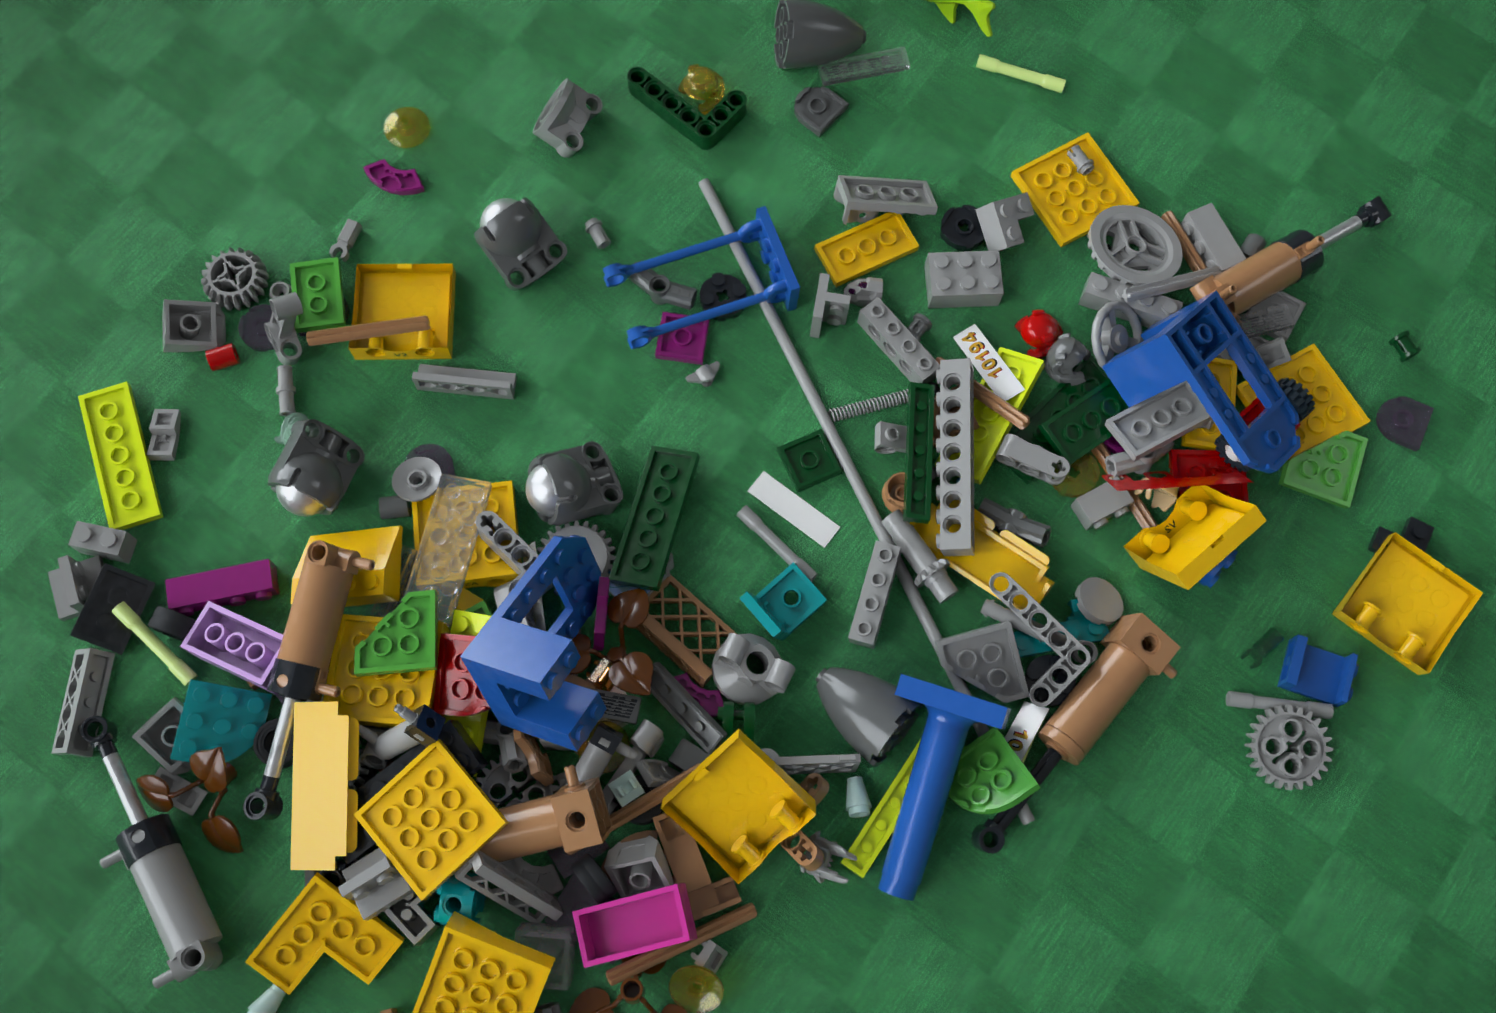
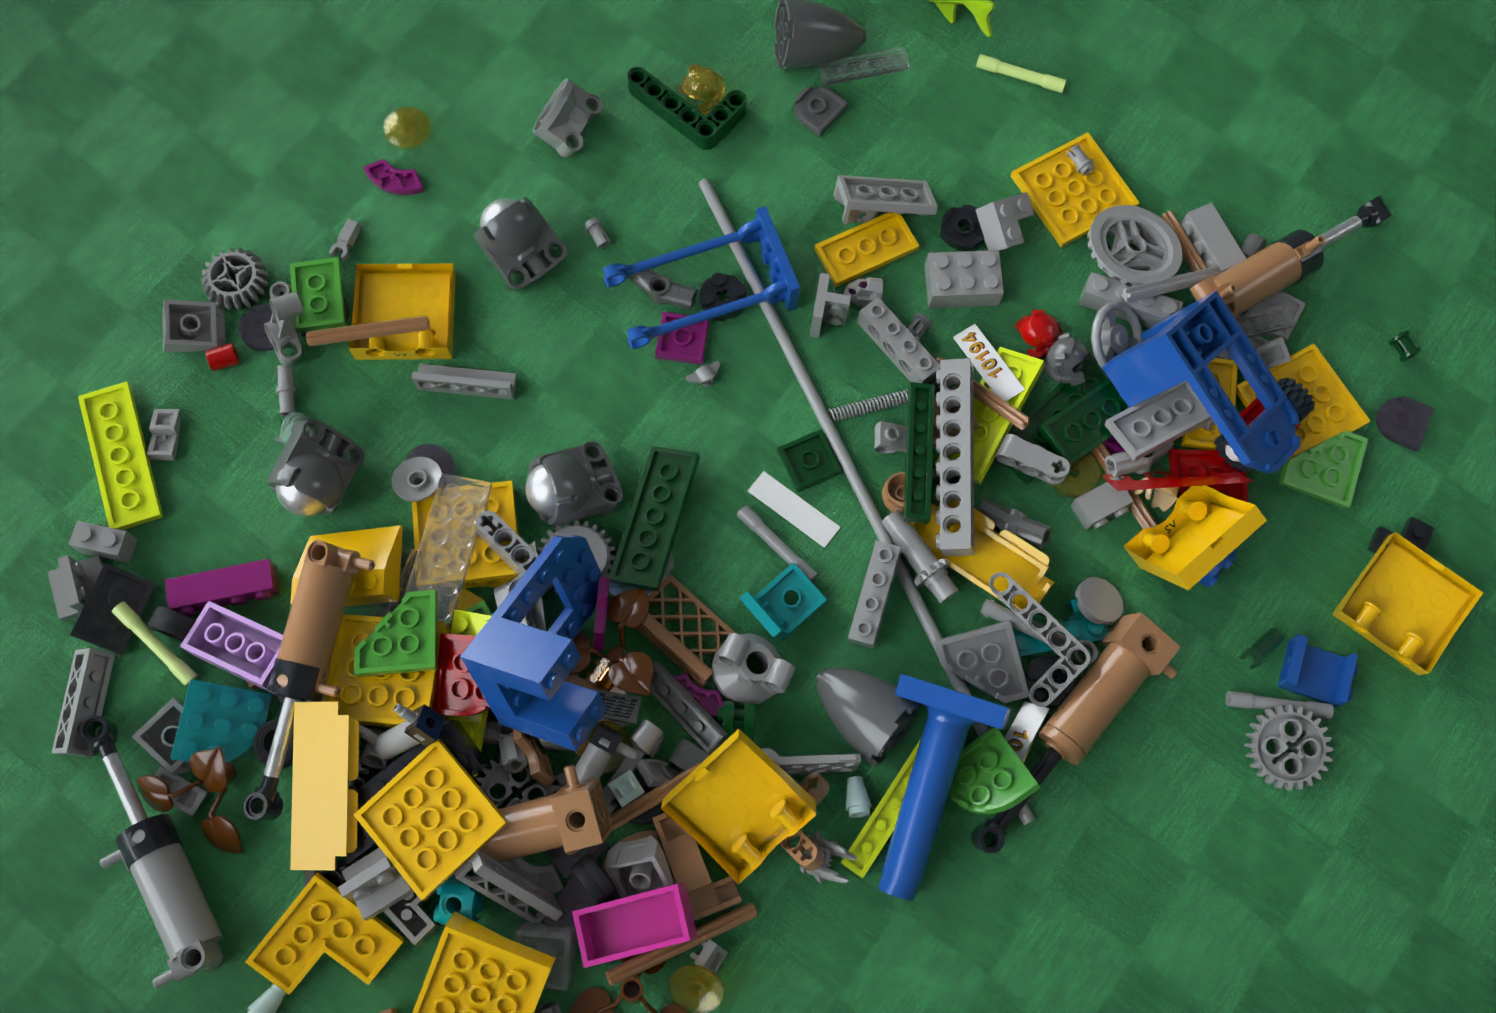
dark grey piece [379,495,411,520] -> none

